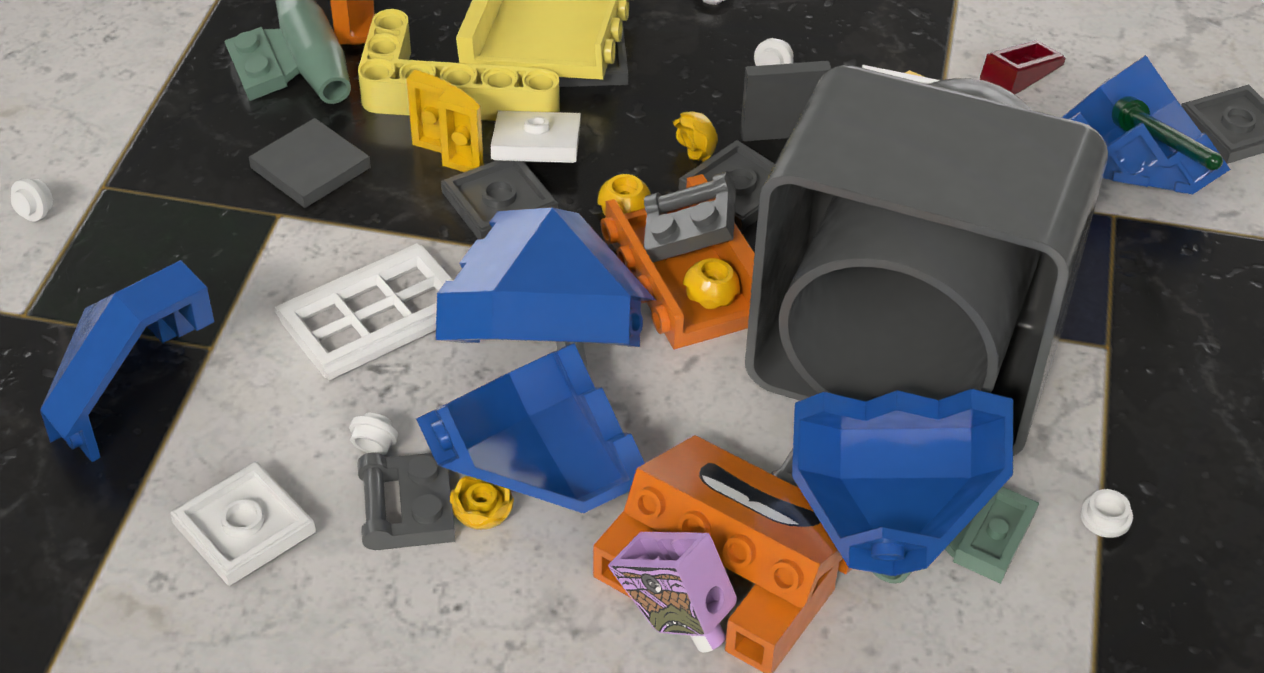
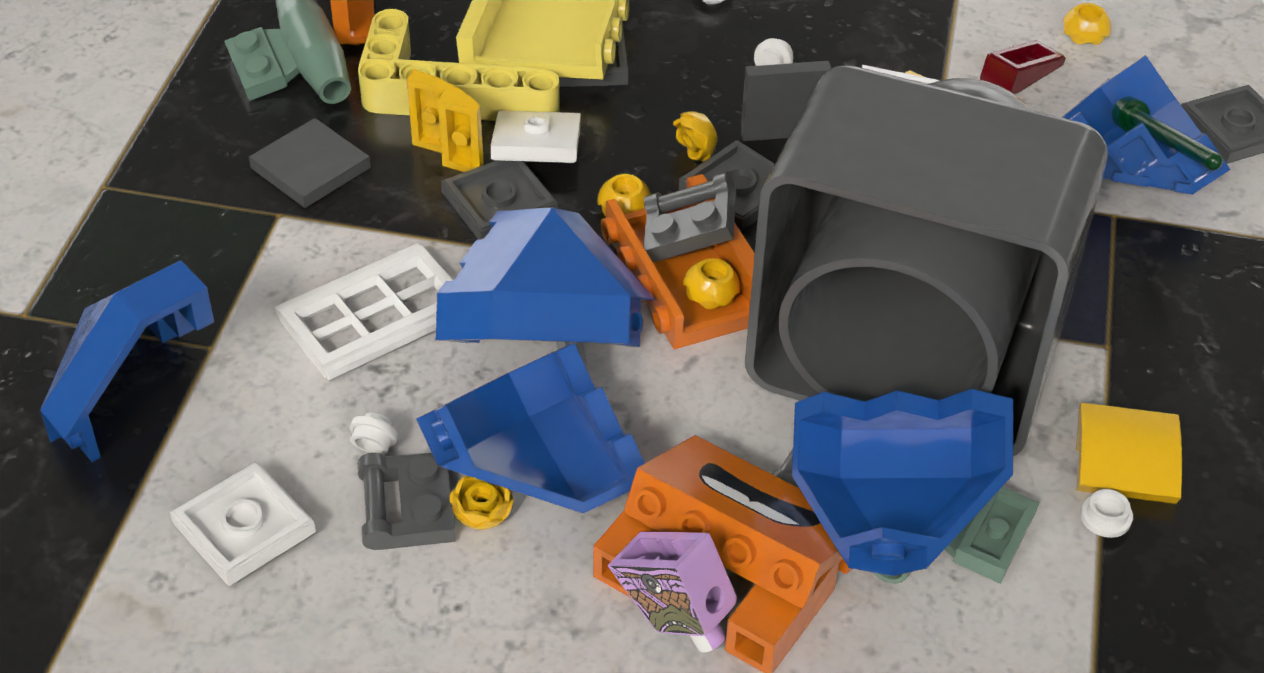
white plate [11,178,53,222] -> none
none -> yellow plate [1063,3,1112,45]
none -> yellow slope [1076,402,1182,504]

